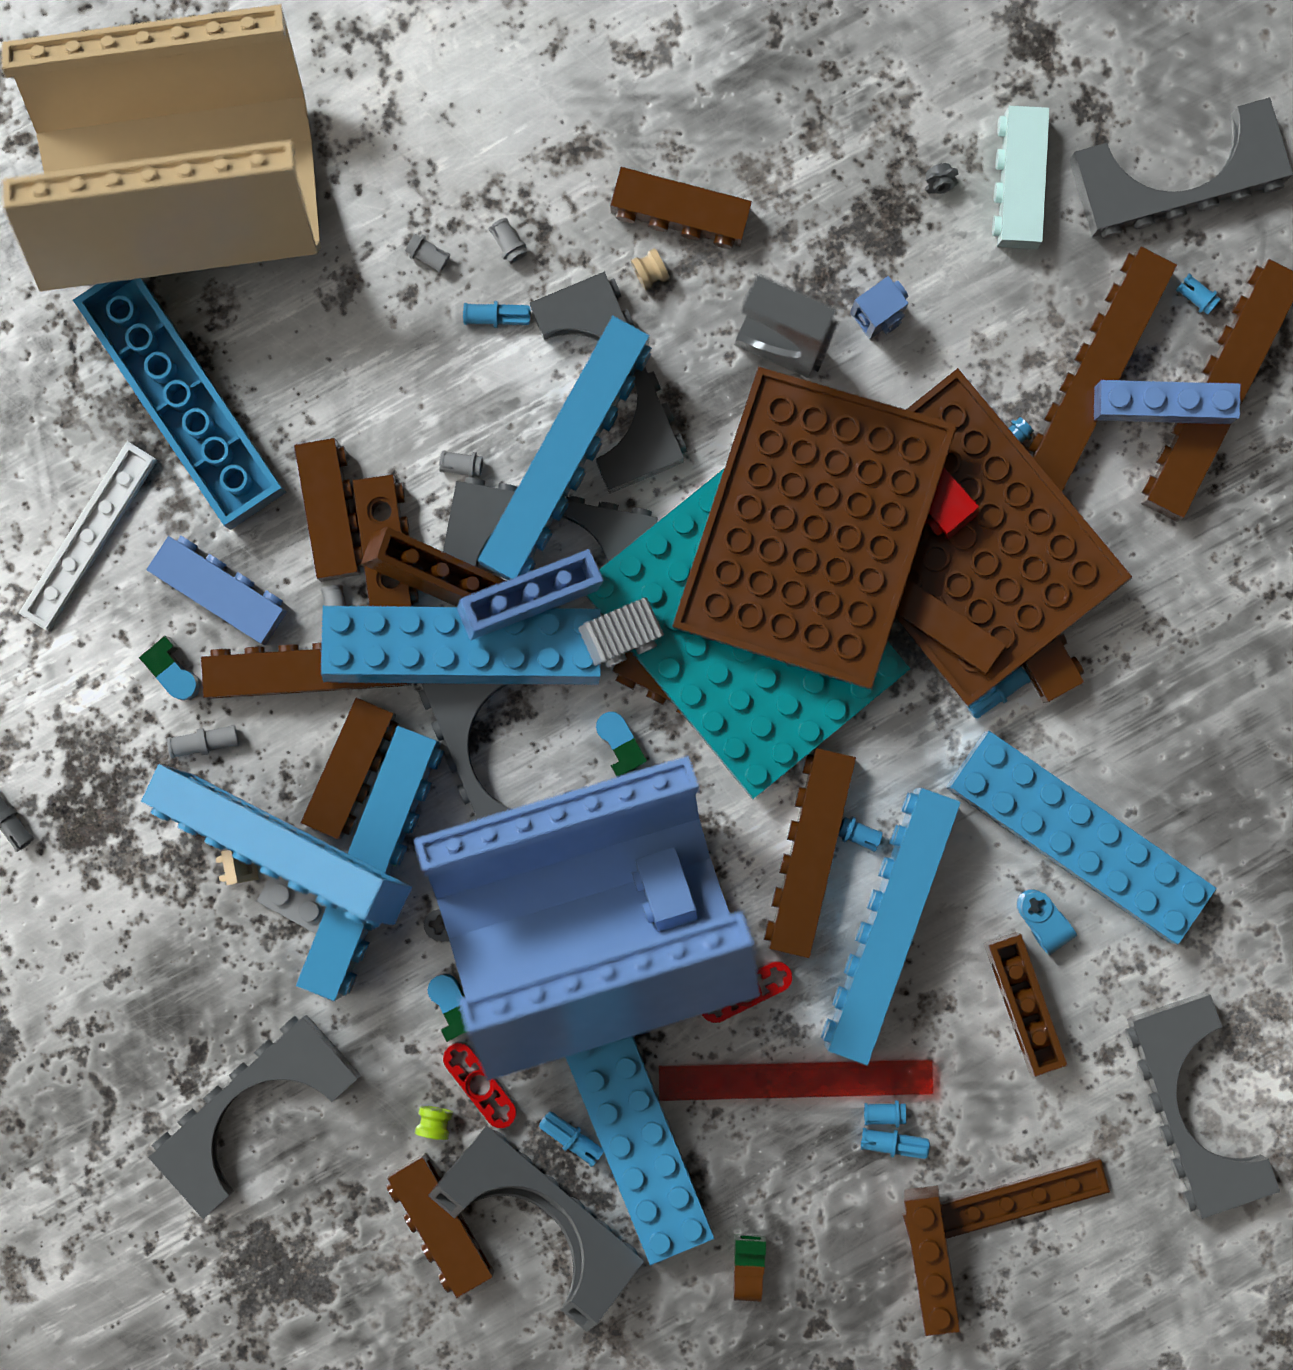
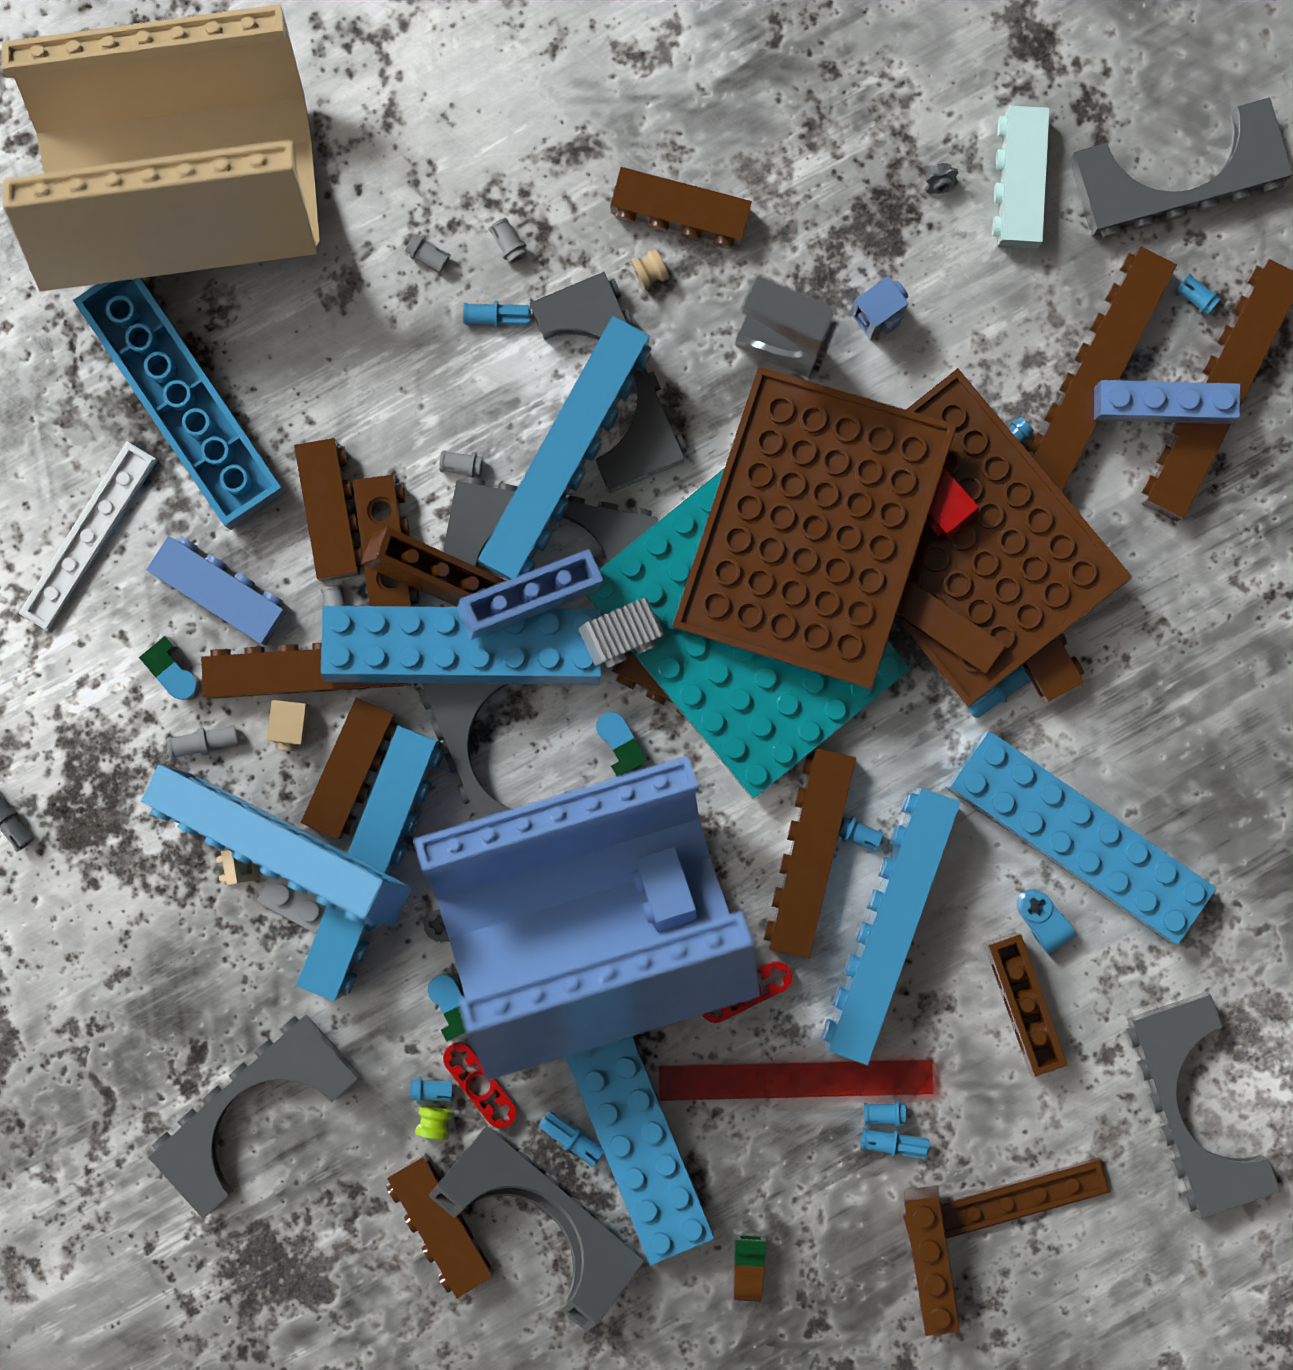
none -> tan brick [267,700,310,751]
none -> dark azure pin [410,1076,452,1104]

